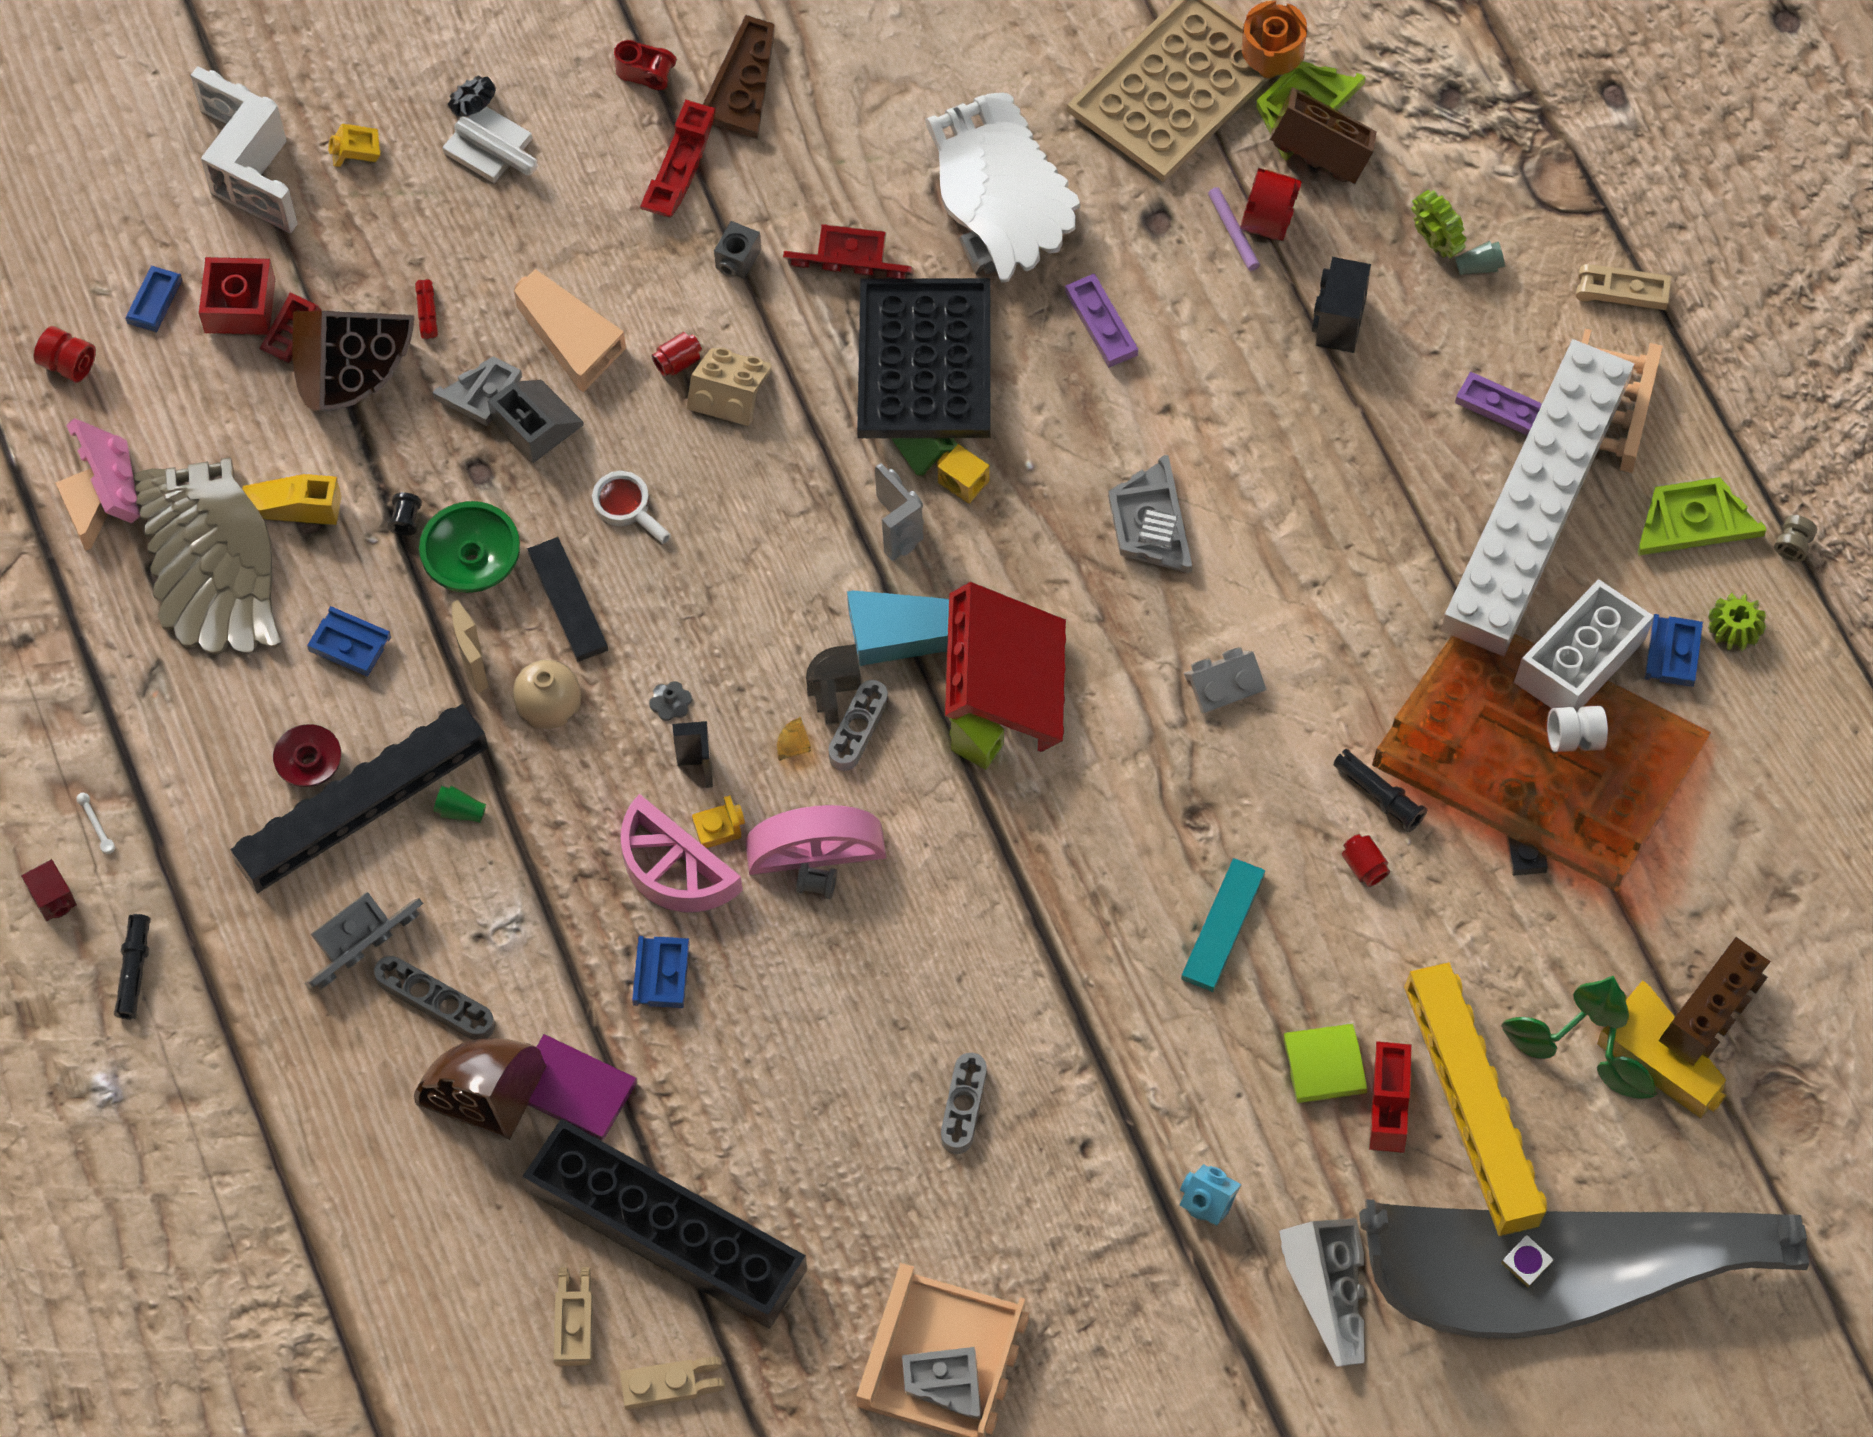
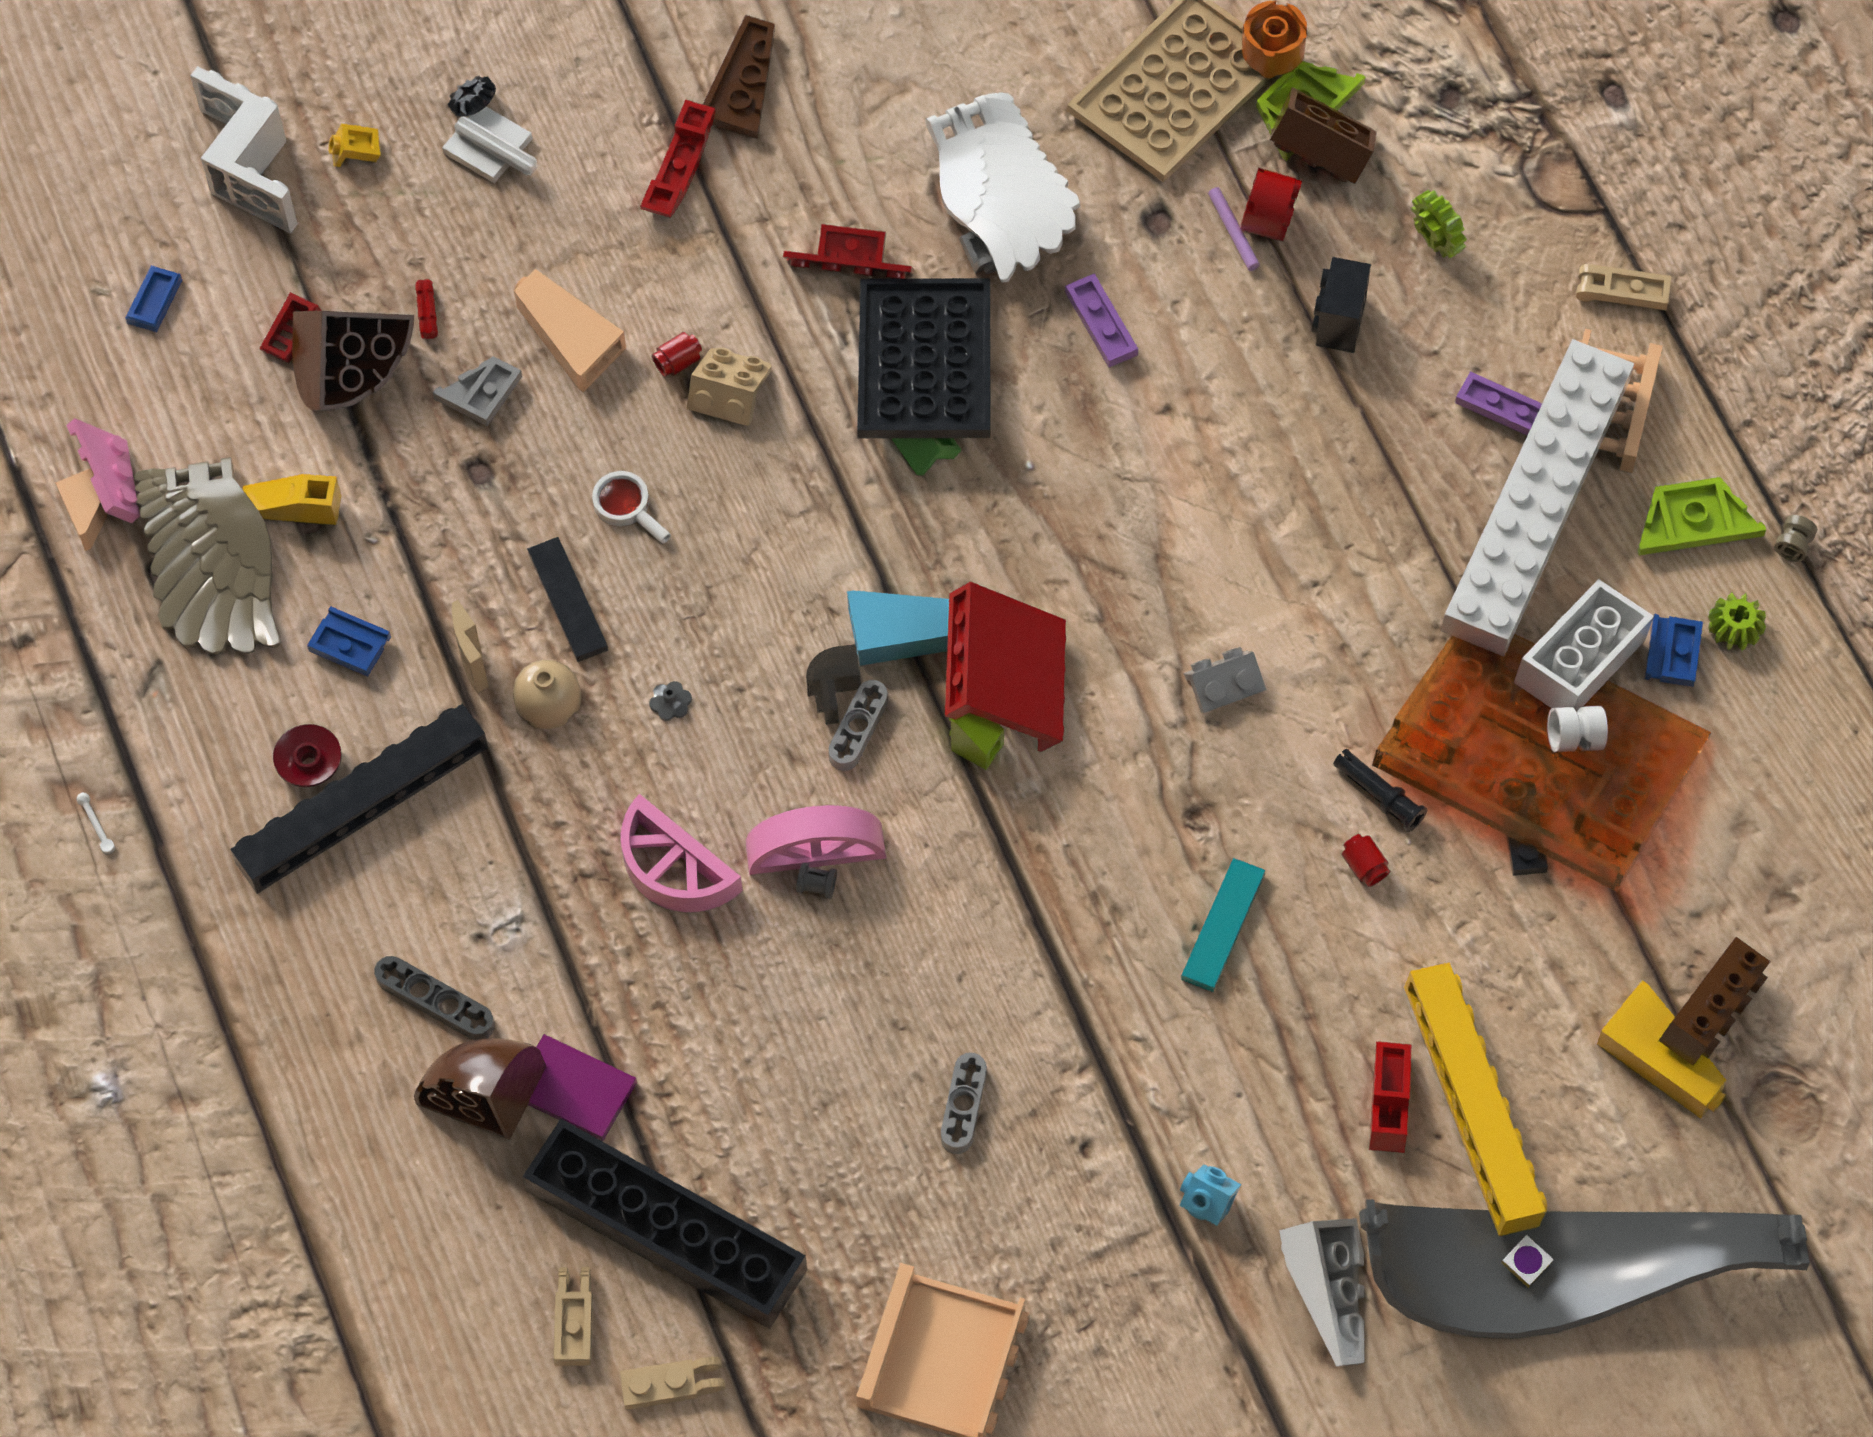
dark red brick [21,859,77,922] -> none
red wheel [33,326,96,383] -> none
black pin [114,914,151,1020] -> none
red brick [198,257,276,335] -> none
dark grey bracket [304,892,424,990] -> none
black bush [388,492,422,536] -> none
green dish [419,501,520,593] -> none
green cone [433,785,487,823] -> none
dark grey slope [488,379,584,463] -> none
red piece [614,40,677,90] -> none
blue plate [632,936,690,1008] -> none
black panel [672,721,713,787] -> none
yellow bracket [691,795,745,848] -> none
dark grey brick [714,221,762,279] -> none
clear yellow tile [777,717,811,760] -> none
light grey bracket [875,463,924,561] -> none
light grey wing [902,1347,982,1420] -> none
yellow brick [937,444,990,504] -> none
light grey wing [1108,455,1192,573] -> none
clear tile [1138,508,1179,549] -> none
lime slope [1284,1023,1367,1103] -> none
sand green cone [1455,241,1505,275] -> none
green plant [1501,976,1658,1099] -> none

